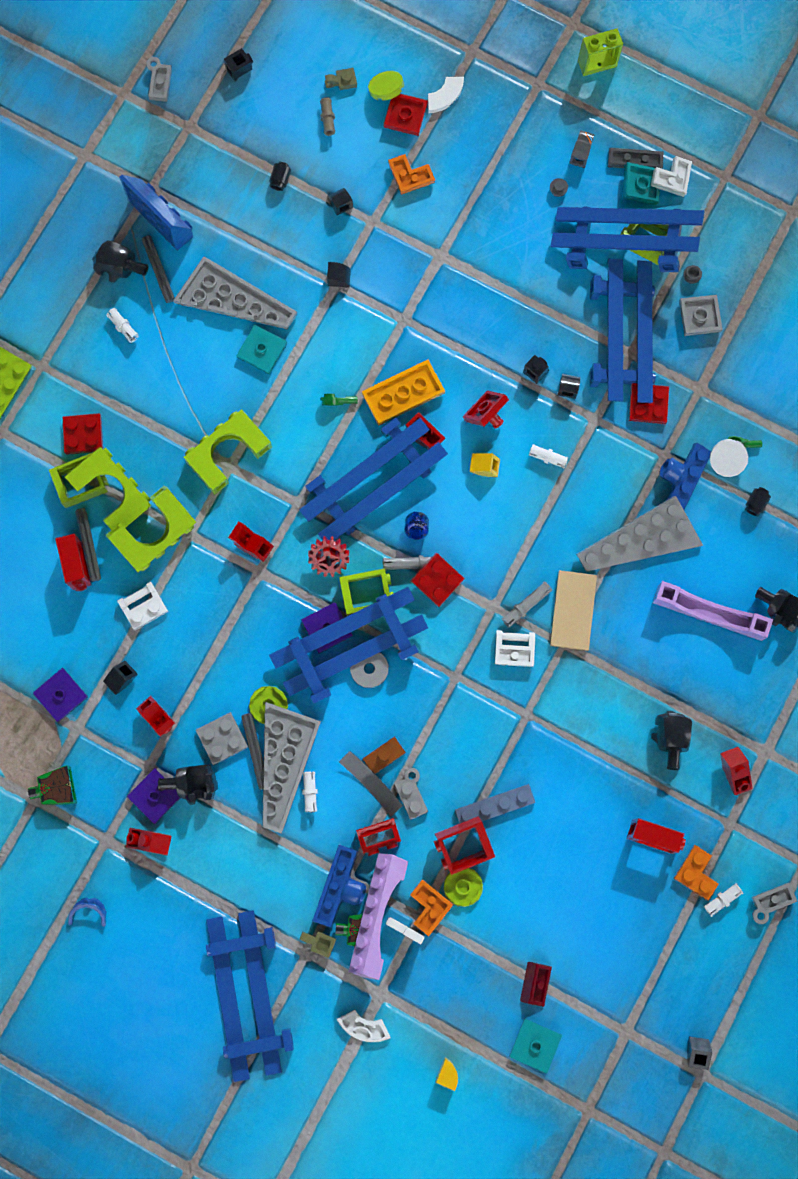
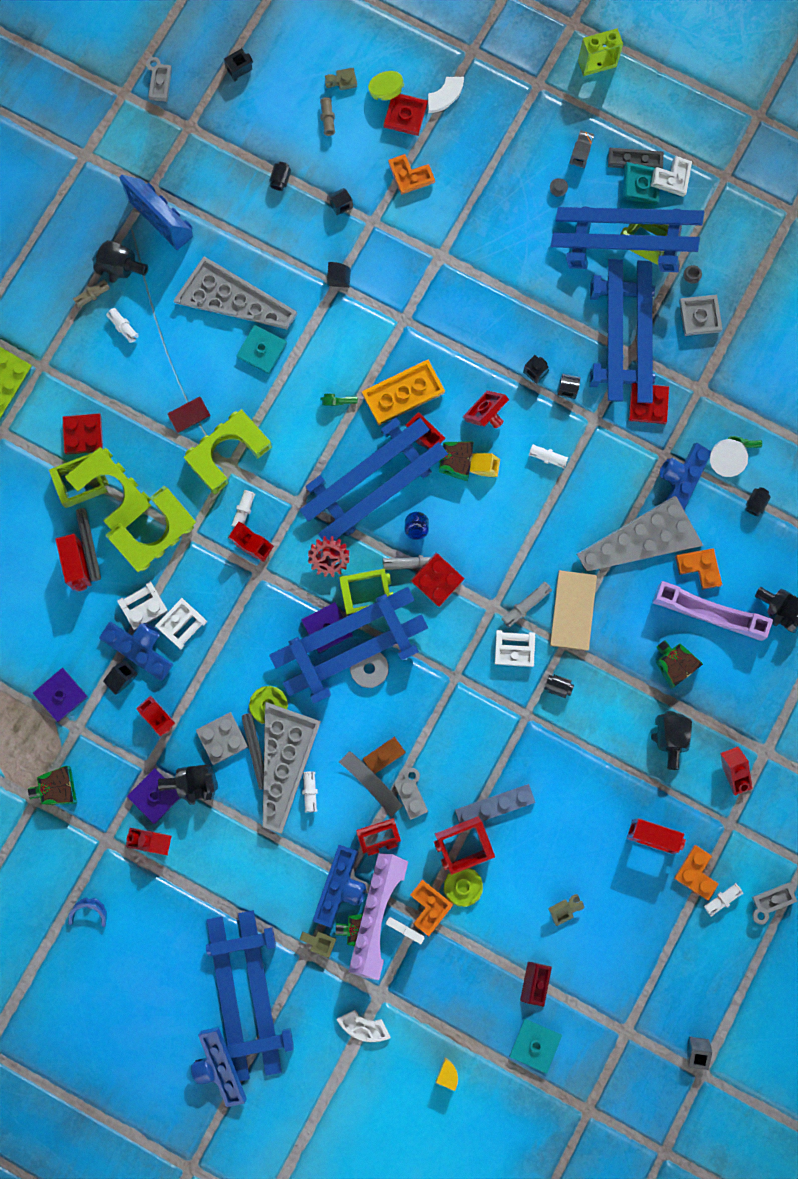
dark grey axle [142,235,175,303] -> none
none -> dark tan pin [73,279,110,309]
none -> blue plate [99,622,174,681]
none -> white plate [155,598,207,650]
none -> dark red slope [167,397,211,433]
none -> blue plate [191,1027,247,1107]
none -> white pin [231,490,256,527]
none -> torso [438,441,474,481]
none -> black brick [544,674,574,698]
none -> olive plate [548,894,585,926]
none -> torso [656,640,703,689]
none -> orange plate [675,548,722,590]

